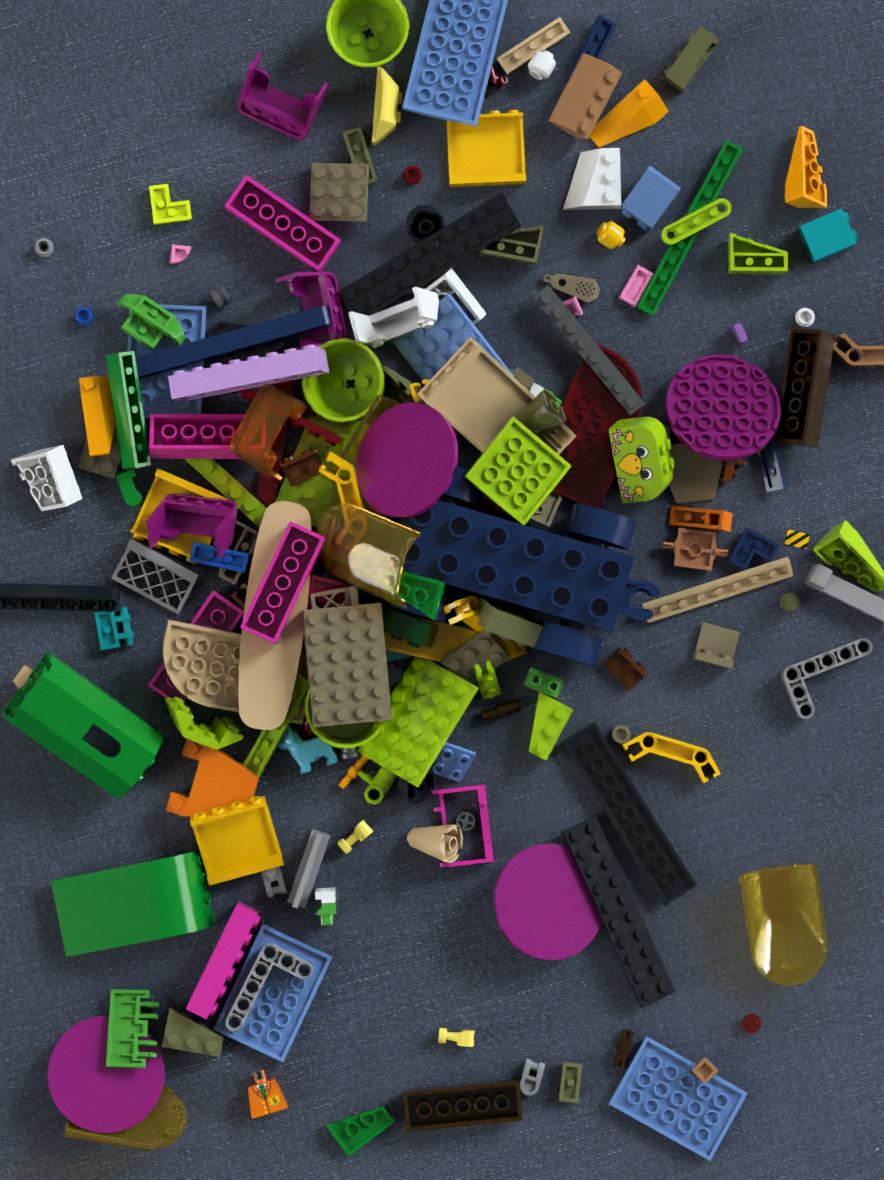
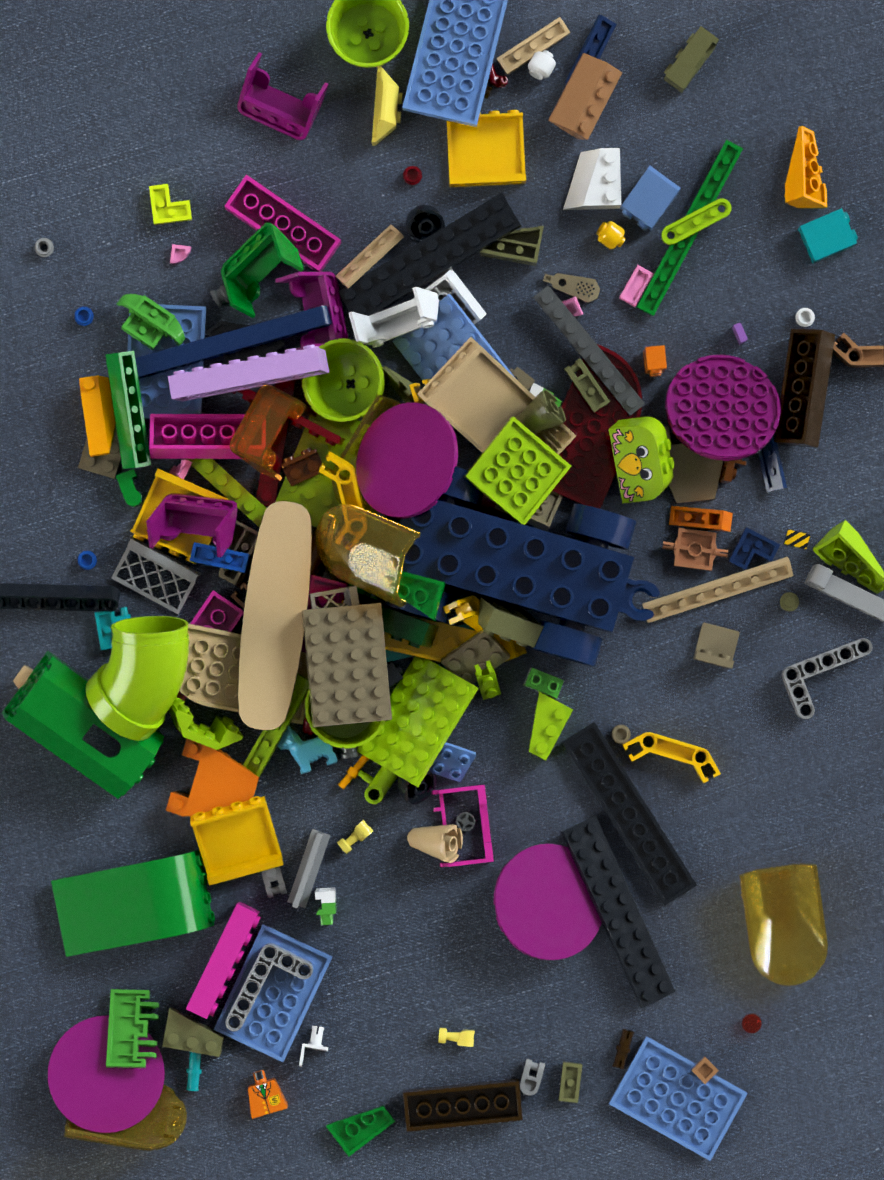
white wedge [11,445,82,511] -> none
dark pink brick [240,521,326,645] -> none
dark tan plate [309,163,369,222] -> none
olive plate [343,127,378,185] -> none
dark brown pin [481,699,521,723] -> none
light orange wedge [590,80,669,148] -> none
reddish brown bracket [603,647,647,691] -> none
lime wedge [728,232,788,275] -> none
none -> blue plate [78,551,97,570]
none -> lime cylinder [86,616,189,741]
none -> bright pink tile [169,459,192,479]
none -> teal pin [186,1052,202,1091]
none -> green windscreen [221,222,304,318]
none -> white bracket [299,1026,328,1067]
none -> tan plate [336,225,404,289]
none -> olive plate [564,358,610,413]
none -> orange brick [643,345,667,377]

